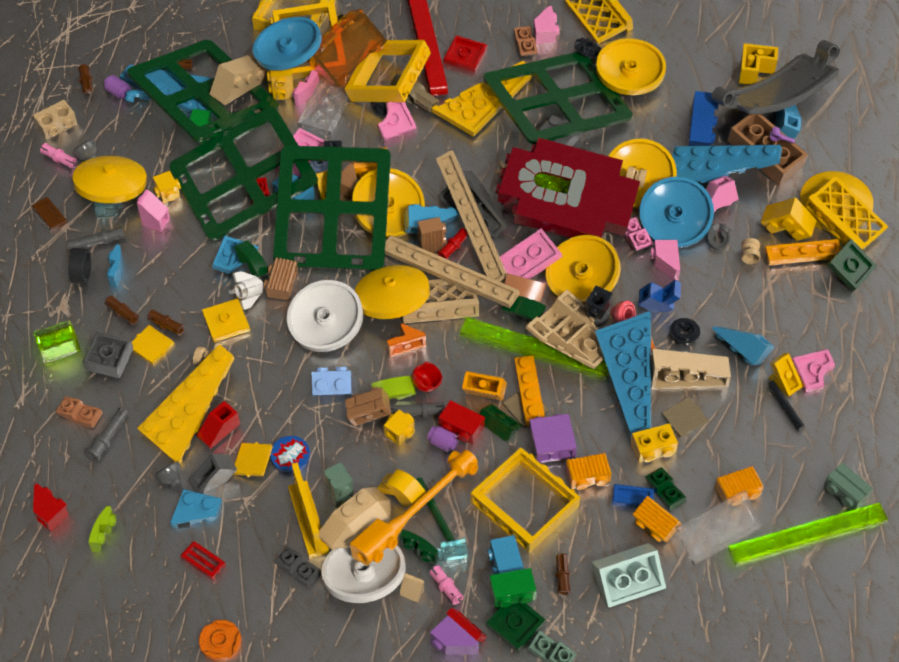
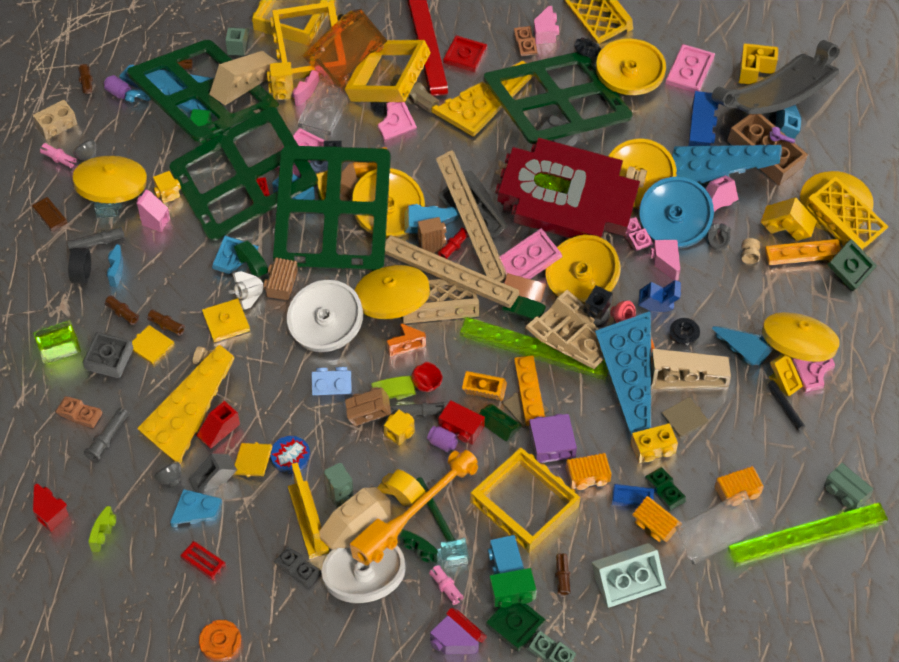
dark azure dish [253,17,322,70] -> none
tan slope [400,573,424,602] -> none
none -> sand green slope [225,27,249,56]
none -> bright pink tile [665,44,715,93]
none -> yellow dish [762,312,840,362]

